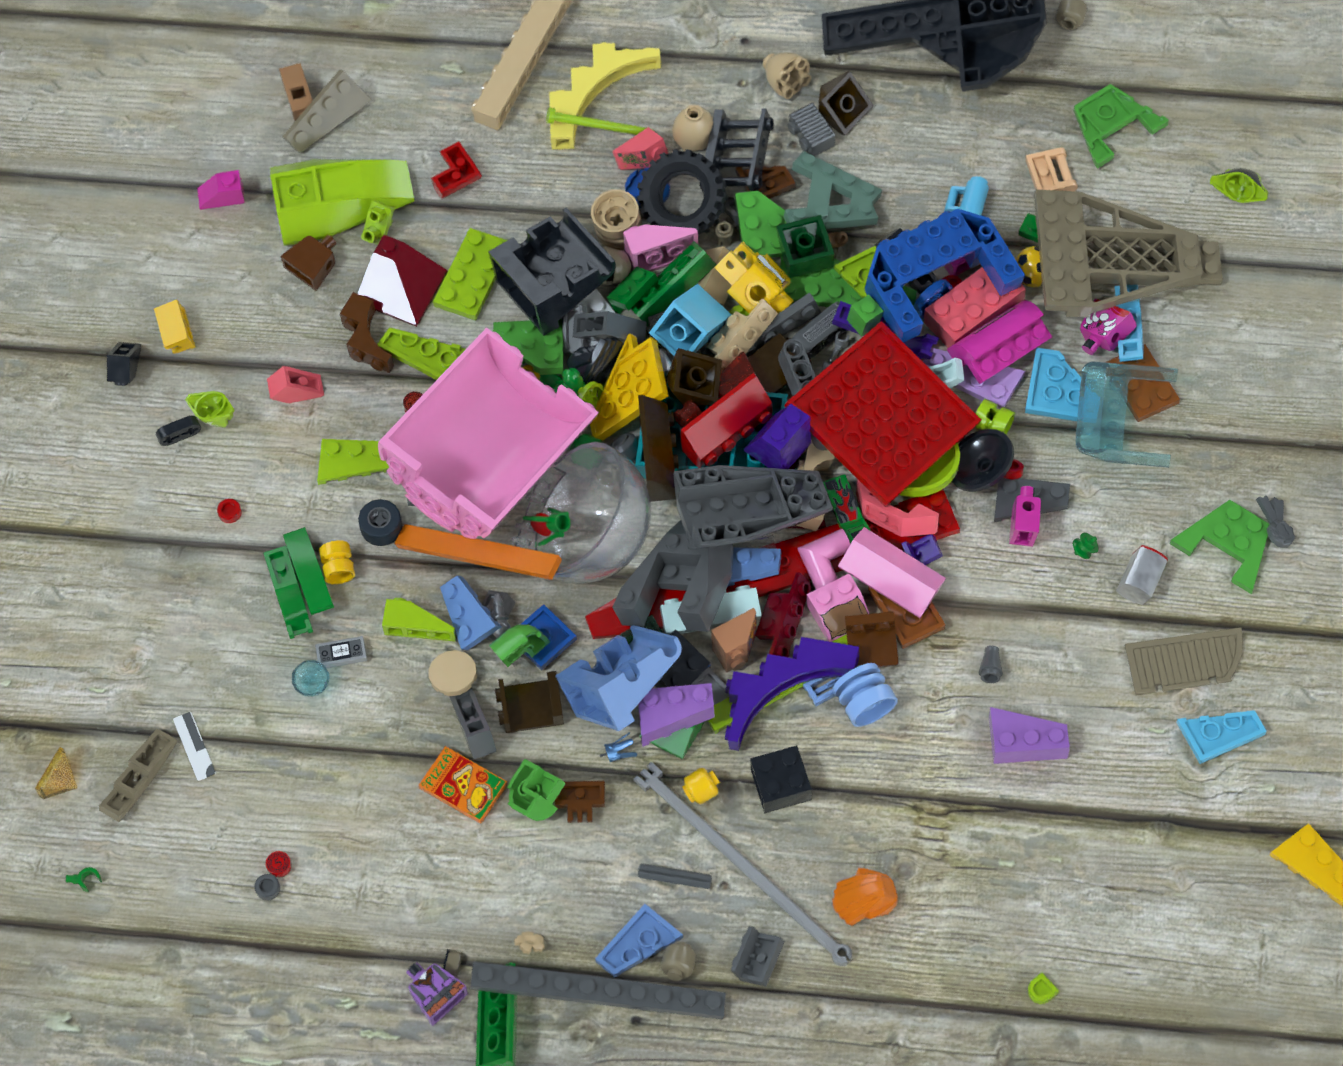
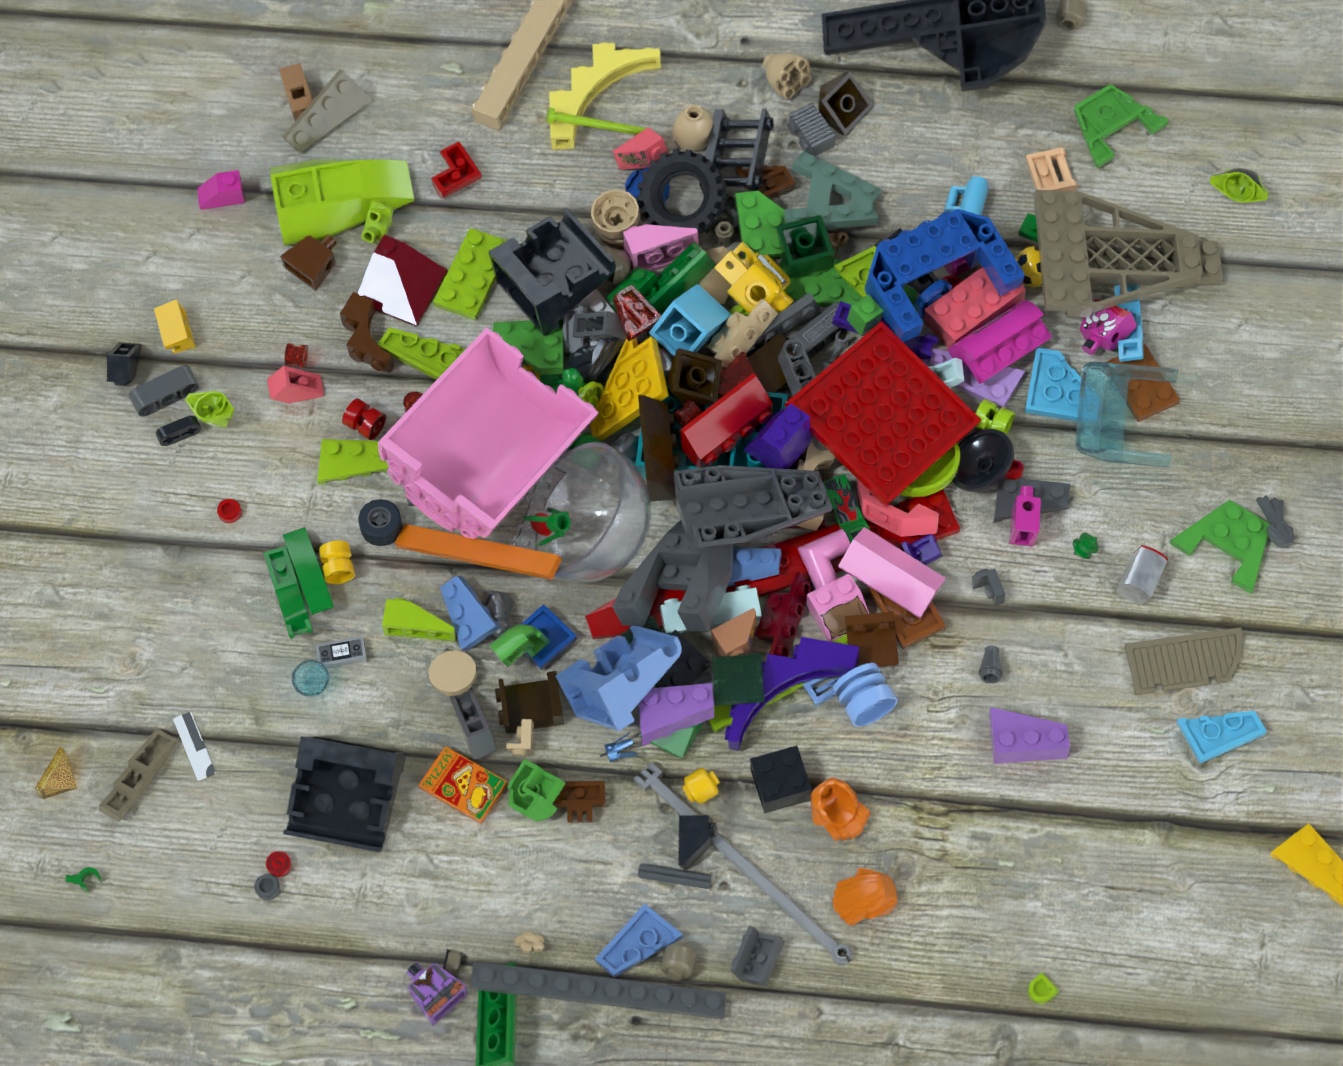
none -> dark grey beam [129,365,200,417]
none -> black panel [283,736,406,852]
none -> clear red wheel [284,343,308,368]
none -> red wheel [342,398,386,440]
none -> tan bracket [506,719,534,757]
none -> clear red wing [613,284,661,341]
none -> black slope [678,815,717,869]
none -> clear green slope [712,653,765,706]
none -> orange hair [811,777,870,841]
none -> dark grey bracket [972,568,1005,606]

